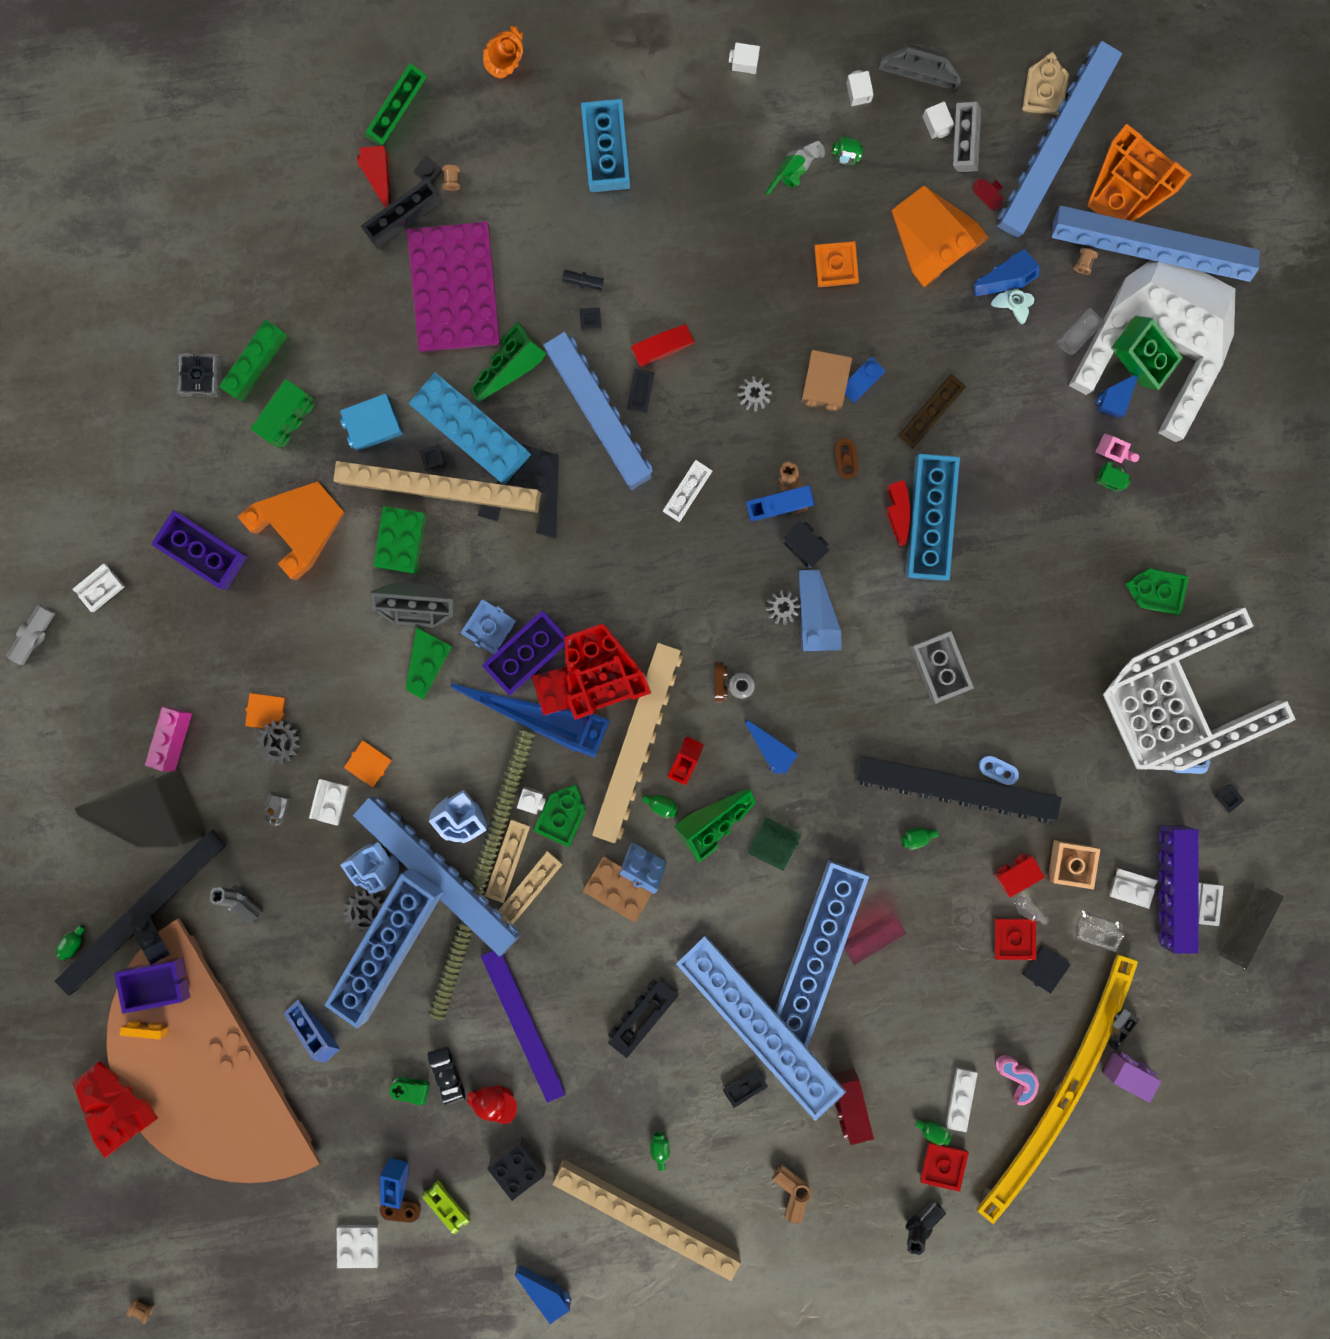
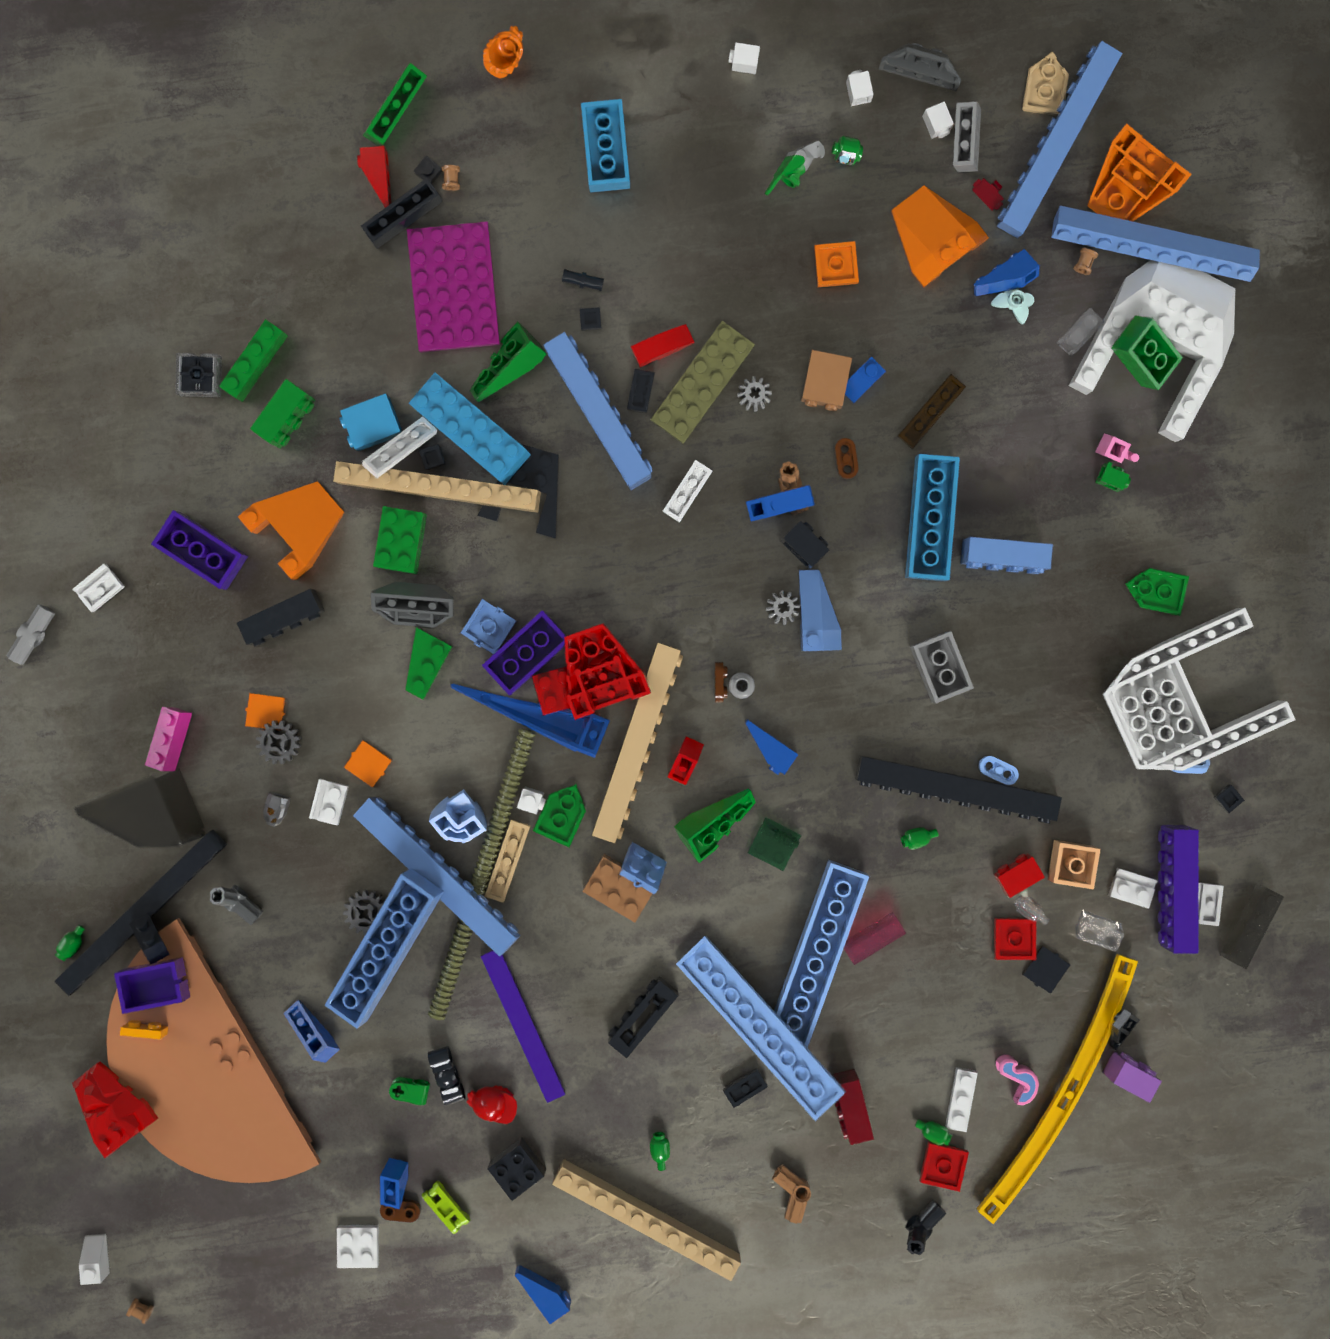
light blue brick [340,842,399,894] -> none
tan plate [499,851,563,924] -> none
green plant [642,794,679,819] -> none
red slope [885,480,910,547] -> none
blue slope [1096,375,1138,419] -> none
none -> white slope [79,1234,110,1285]
none -> black brick [236,589,325,647]
none -> white plate [363,416,437,478]
none -> olive plate [651,321,755,444]
none -> medium blue brick [960,537,1053,574]

